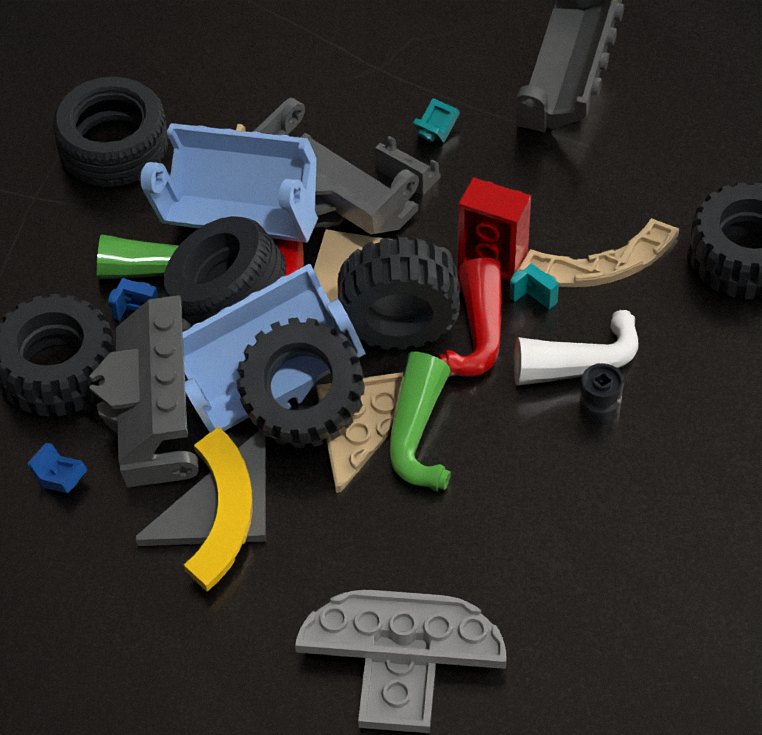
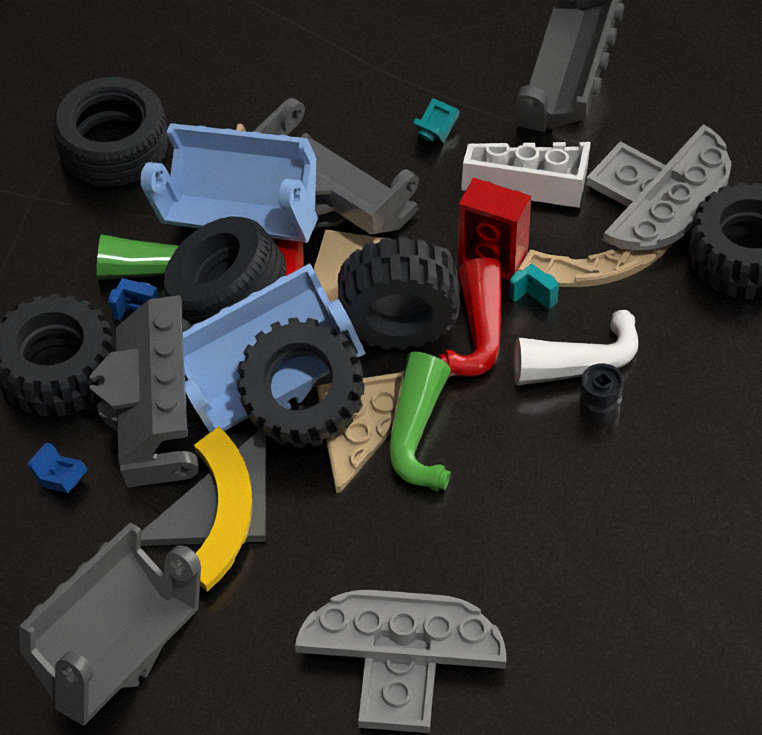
dark grey hinge [375,136,441,195] -> none
none -> dark grey piece [19,523,201,726]
none -> white wedge [461,142,591,207]
none -> light grey plate [586,124,731,250]

